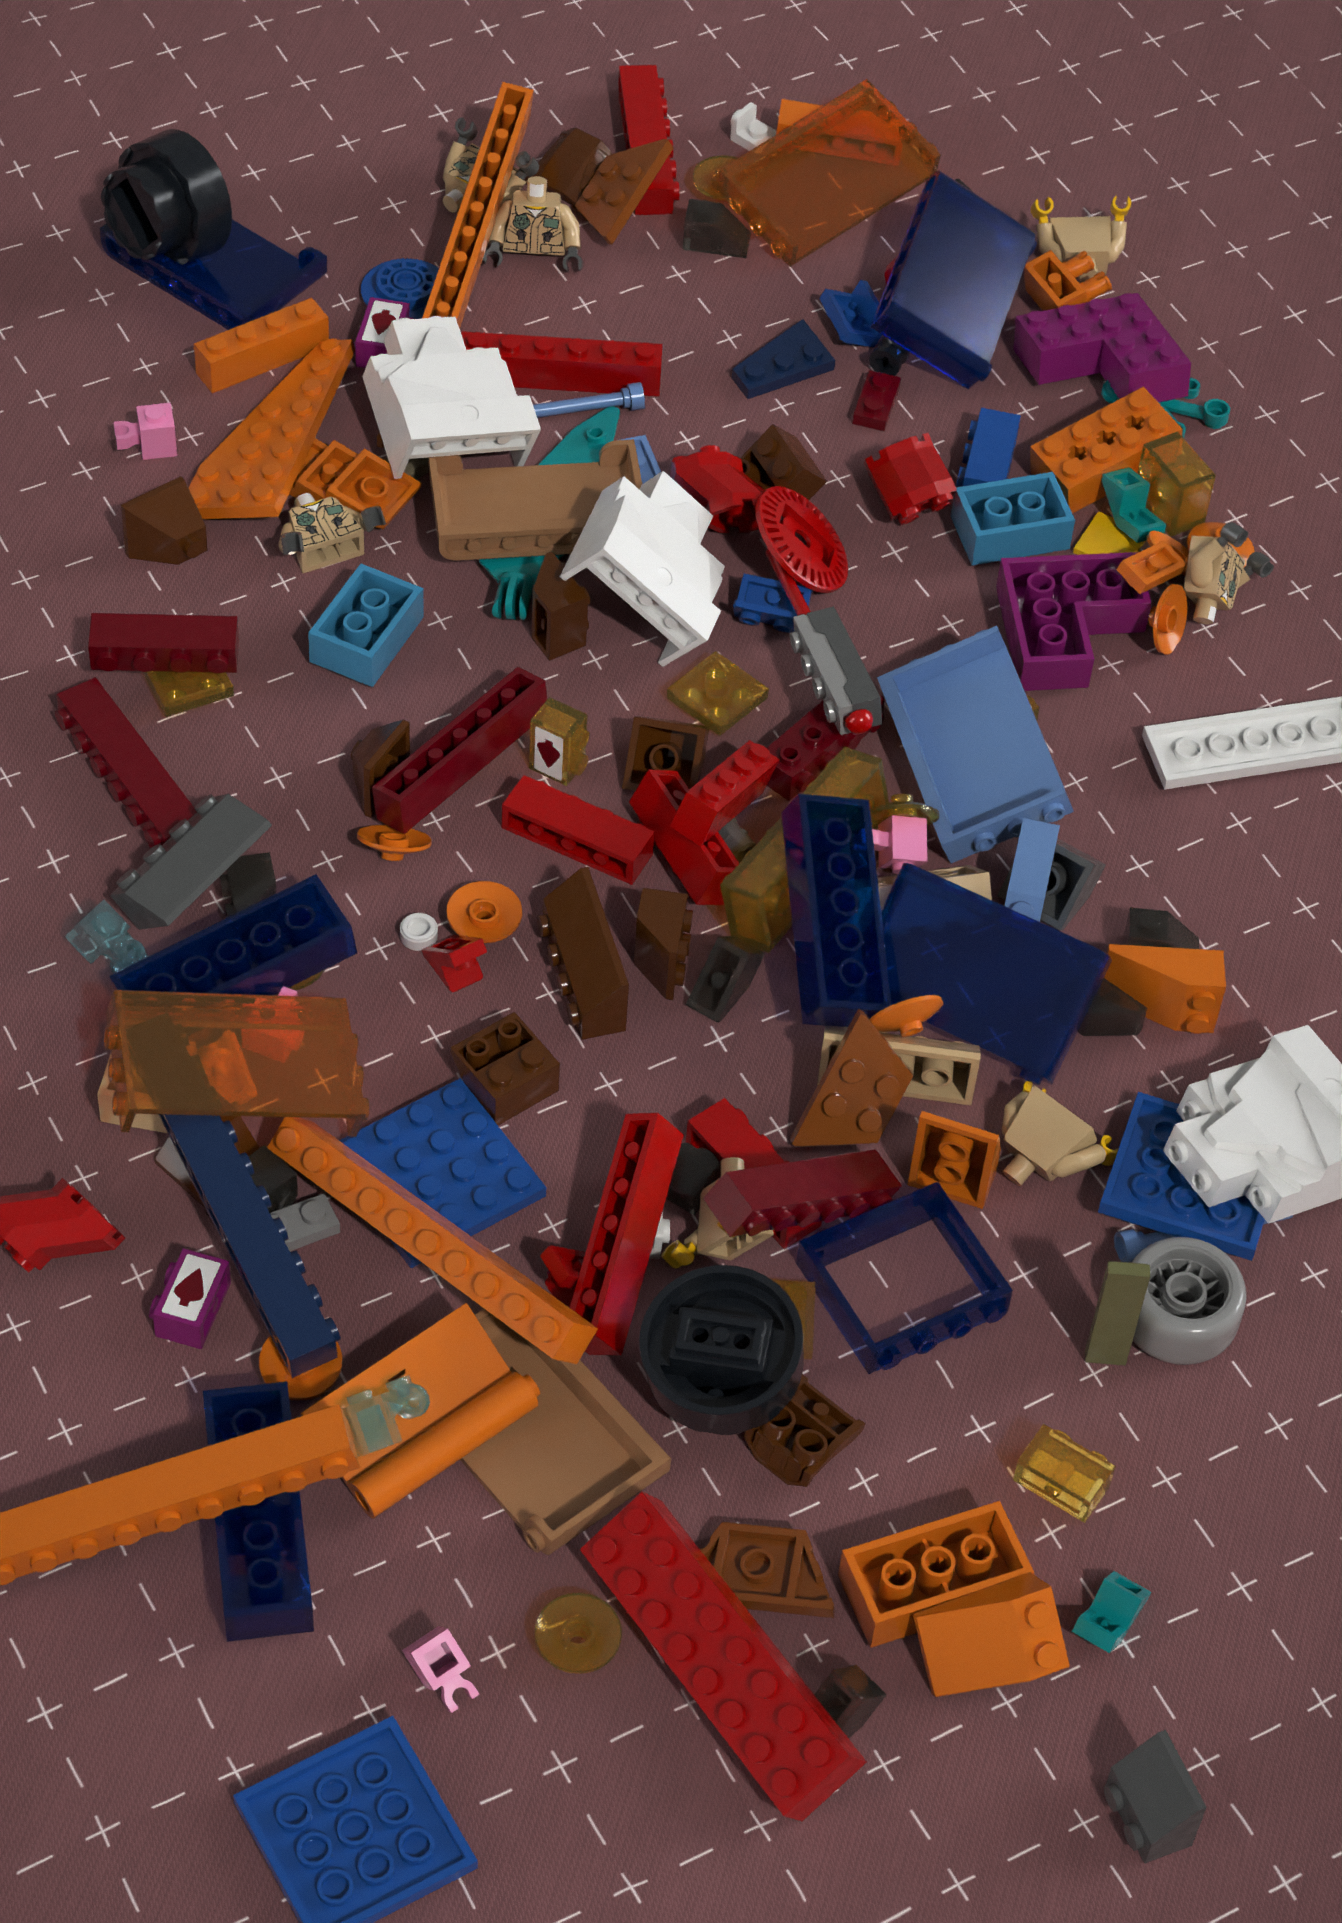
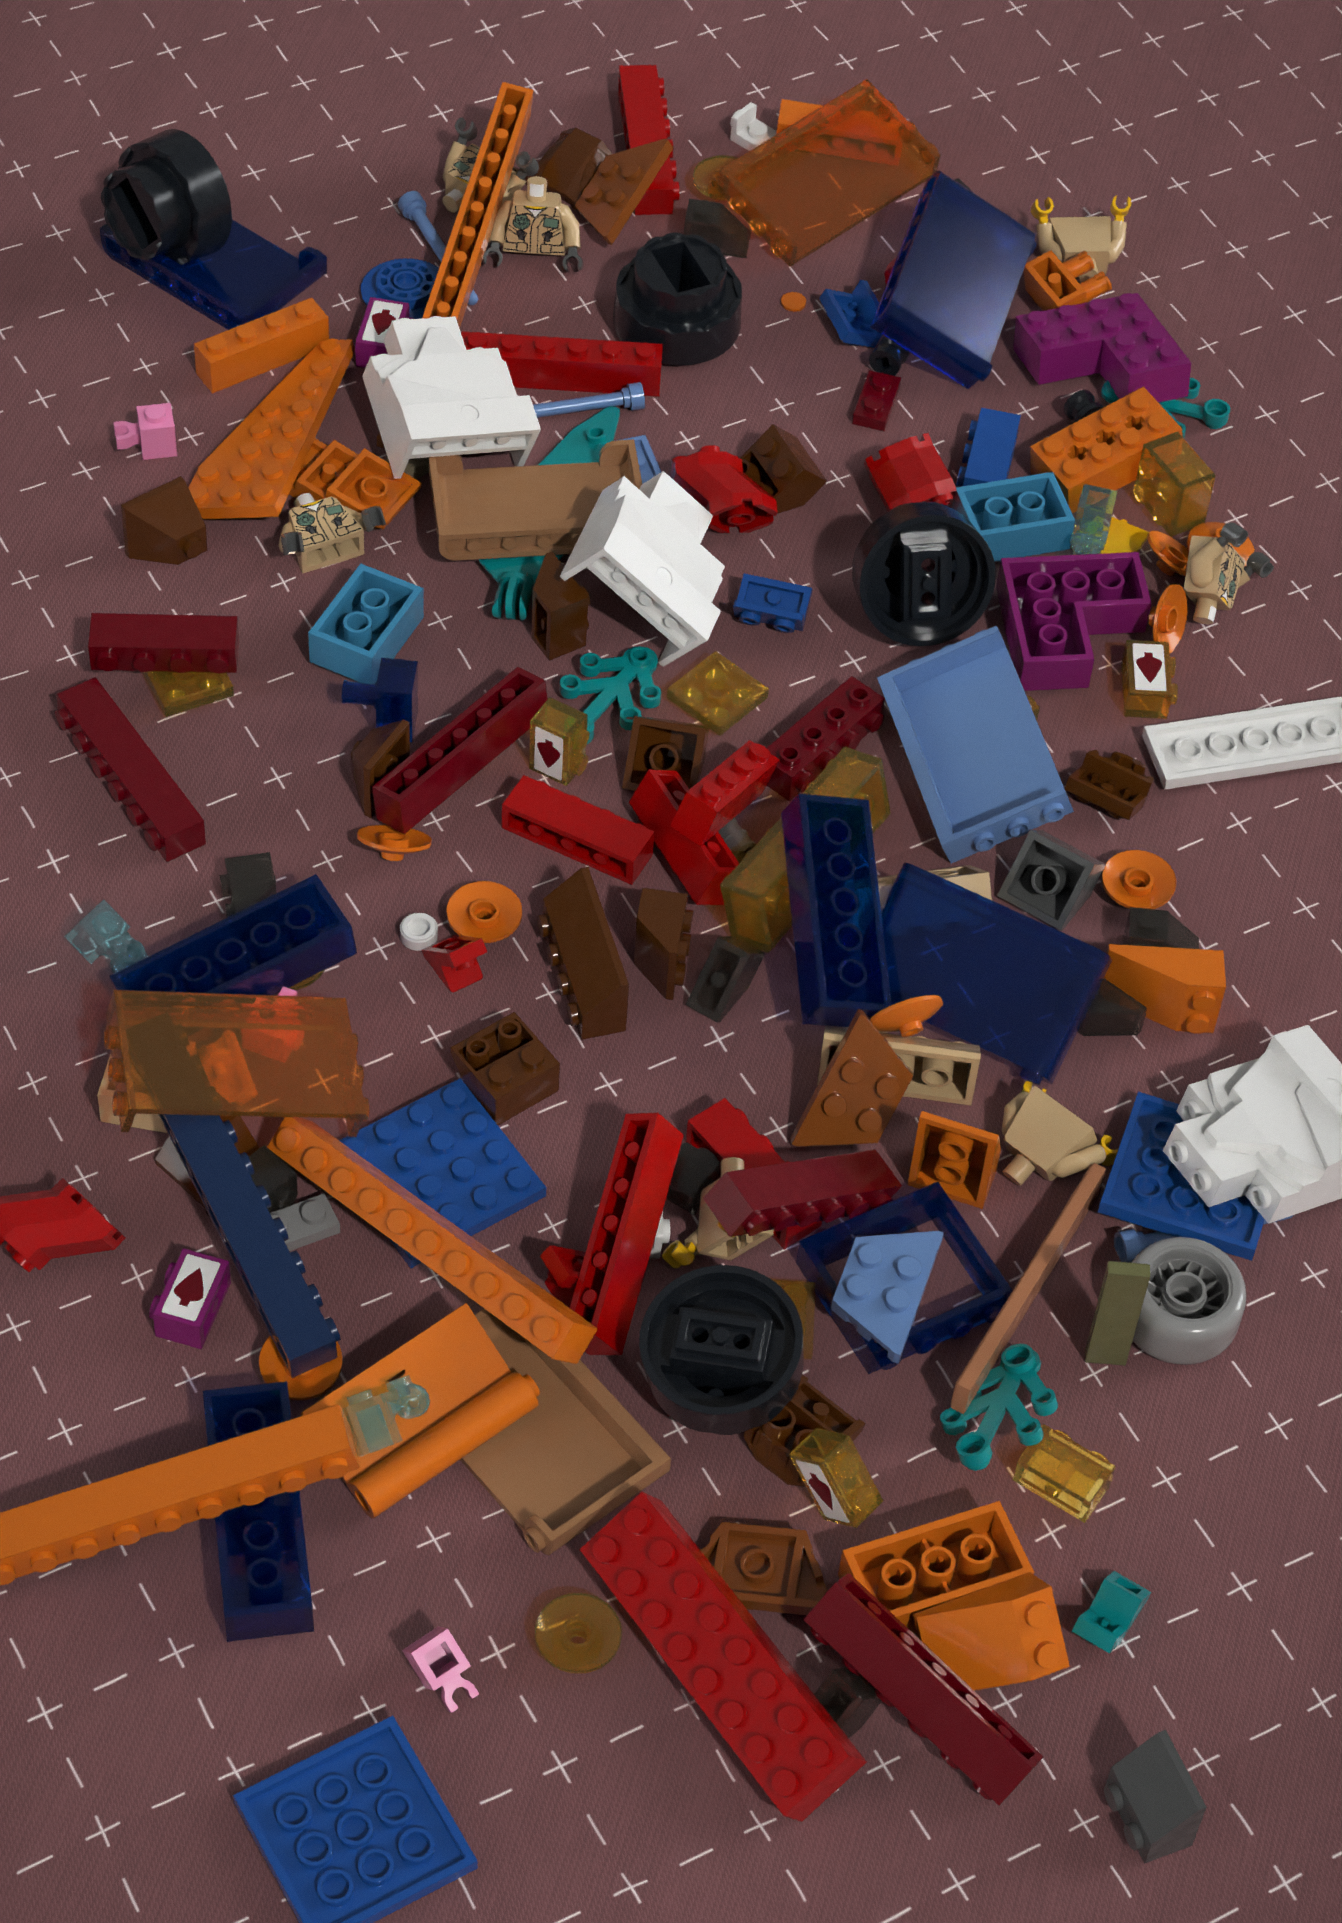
dark grey slope [110,794,272,930] -> none
dark blue wing [732,319,835,399] -> none
red piece [755,486,848,593] -> none
piece [765,548,882,735] -> none
bright pink brick [856,815,927,875] -> none
clear yellow dish [865,794,940,826] -> none
medium blue slope [1000,818,1060,936] -> none
teal slope [1102,467,1166,543] -> none
orange plate [1116,540,1188,594] -> none
none -> clear blue brick [341,658,418,742]
none -> medium blue piece [398,191,478,305]
none -> teal plant [560,646,661,746]
none -> black piece [613,232,742,366]
none -> orange piece [781,292,806,312]
none -> clear yellow brick [789,1428,884,1528]
none -> dark red brick [803,1573,1044,1806]
none -> medium blue wing [831,1231,944,1364]
none -> black piece [852,502,996,646]
none -> teal plant [940,1344,1058,1471]
none -> nougat tile [950,1163,1106,1414]
none -> black wheel [1063,390,1104,423]
none -> reddish brown slope [1065,750,1154,820]
none -> clear light blue brick [1070,484,1118,555]
none -> orange dish [1102,850,1176,911]
none -> clear yellow brick [1121,640,1178,719]

